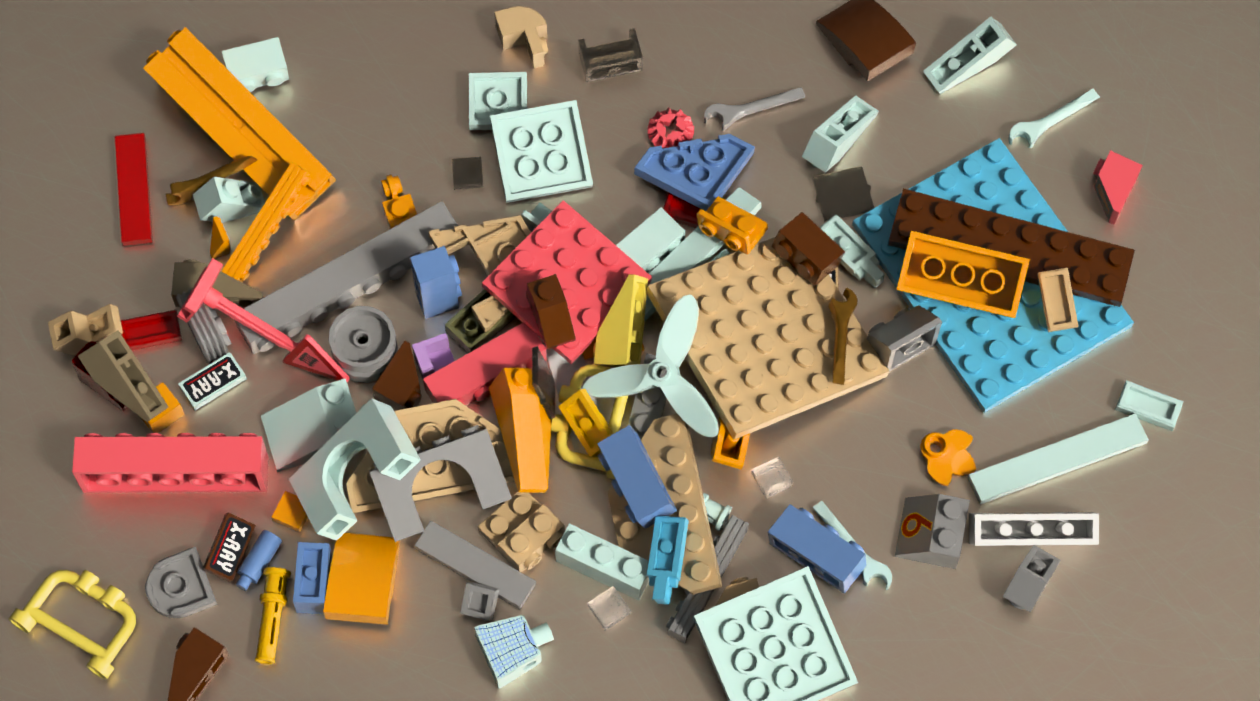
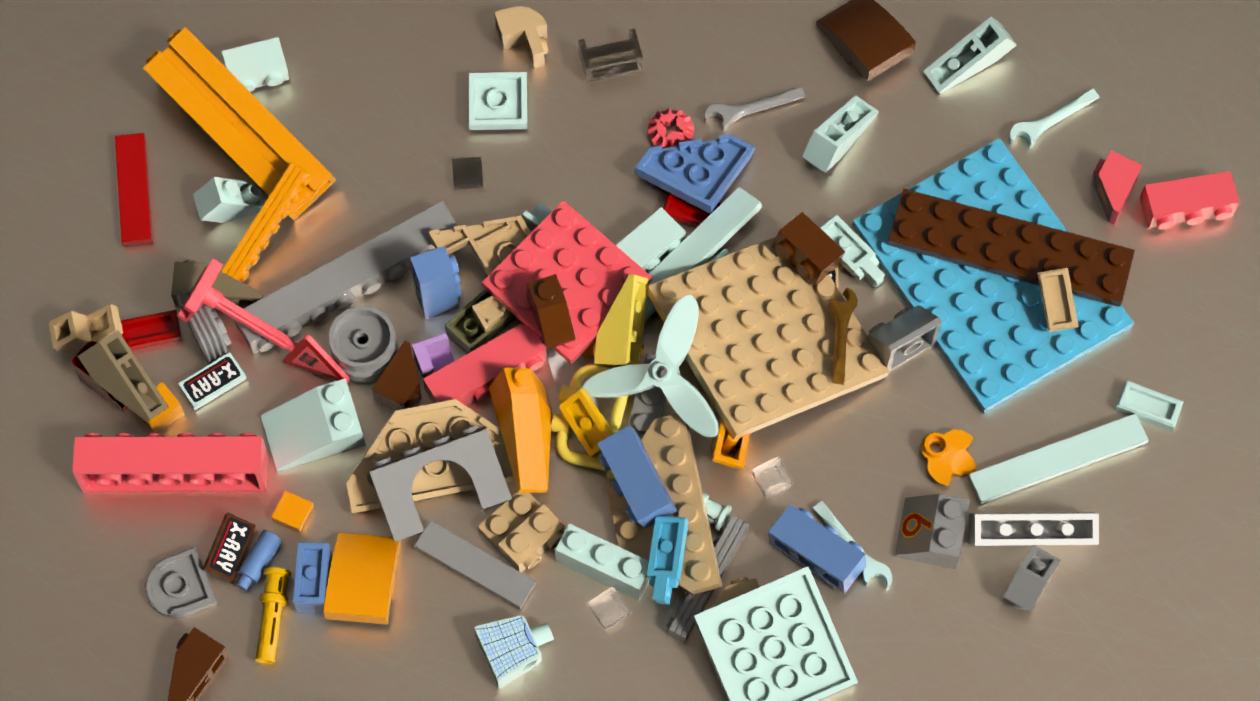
light yellow bar [8,570,136,680] -> none
pearl gold piece [165,156,257,205] -> none
light orange slope [210,216,231,259] -> none
light aqua arch [289,398,421,541] -> none
light orange plate [381,174,417,229] -> none
light grey plate [460,582,499,621] -> none
light aqua plate [490,100,593,203] -> none
clear smoke piece [532,346,555,419] -> none
light orange bracket [697,196,768,255] -> none
clear smoke piece [812,166,874,222] -> none
light orange brick [897,231,1030,318] -> none
none -> coral brick [1140,171,1240,230]

